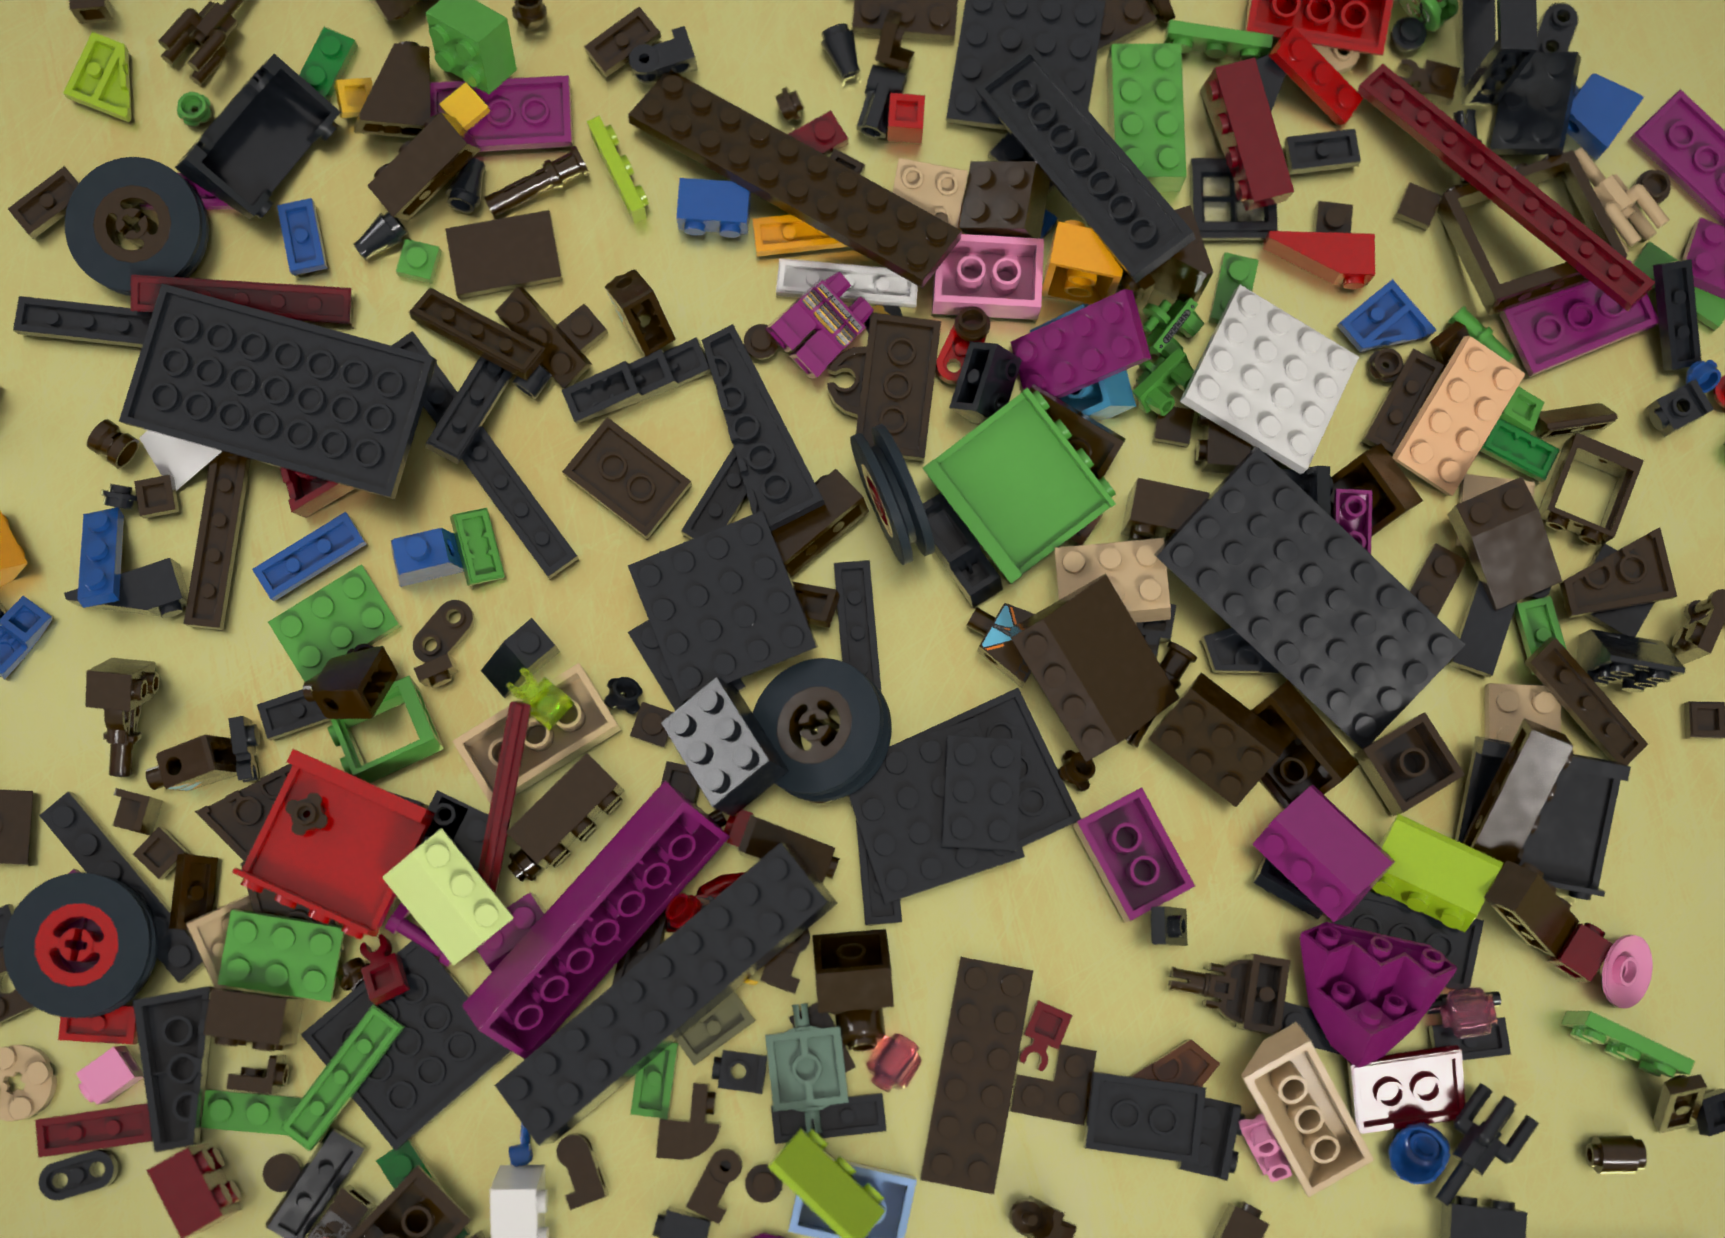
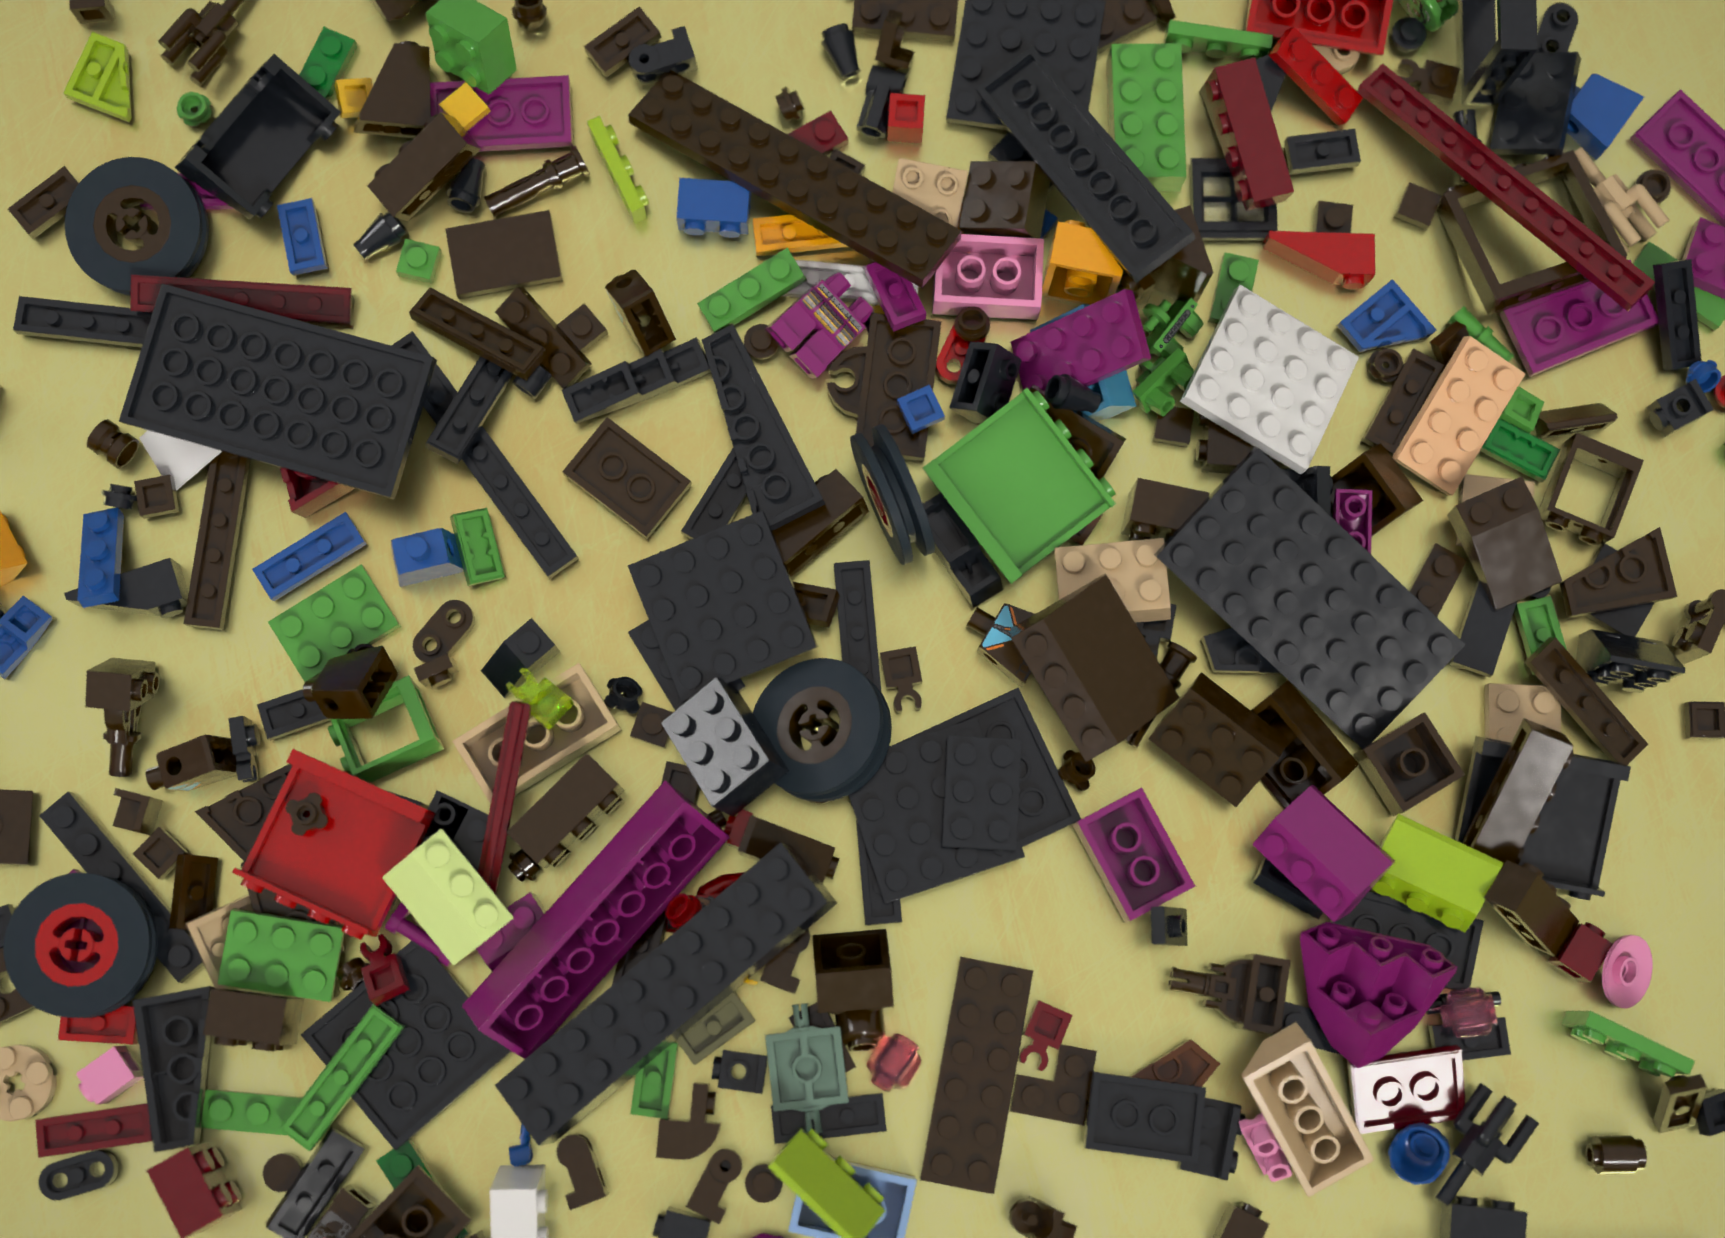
dark brown bracket [226,1054,289,1094] -> none
none -> bright green plate [697,248,807,333]
none -> magenta plate [865,262,926,331]
none -> dark brown plate [880,646,922,713]
none -> blue plate [897,385,945,434]
none -> black cone [1045,374,1101,413]

